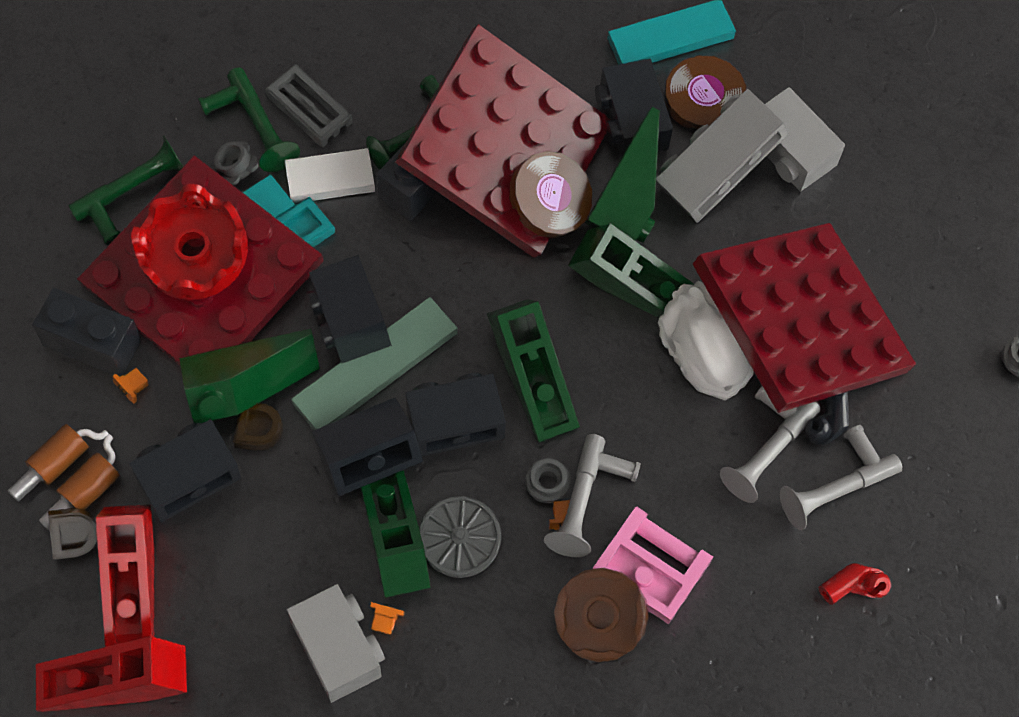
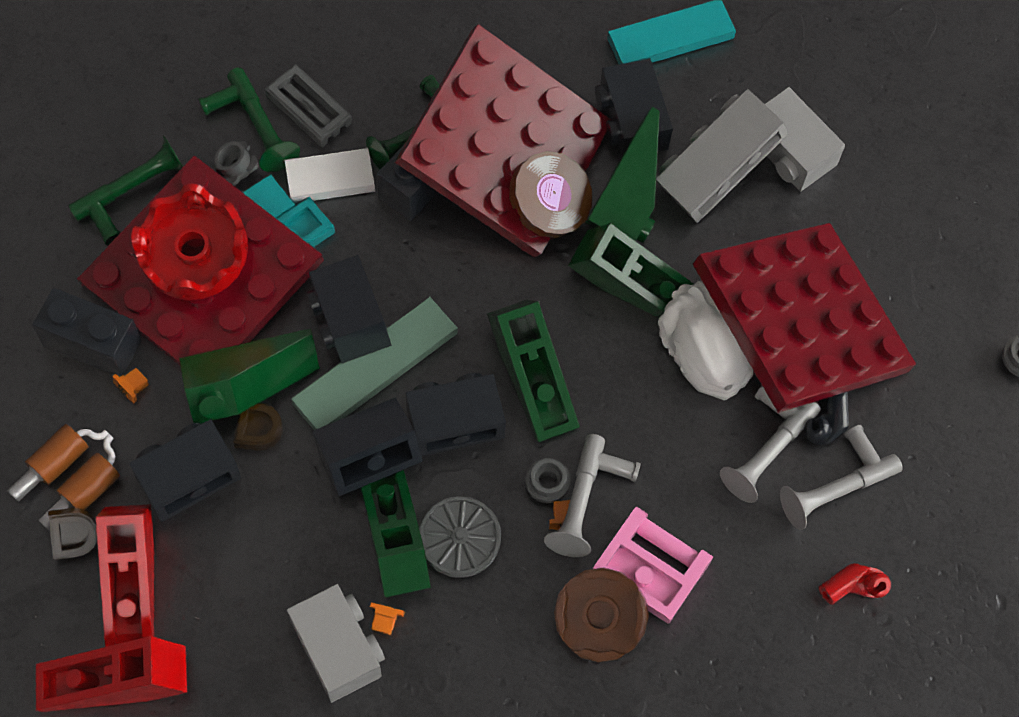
reddish brown tile [664,55,746,130] -> none

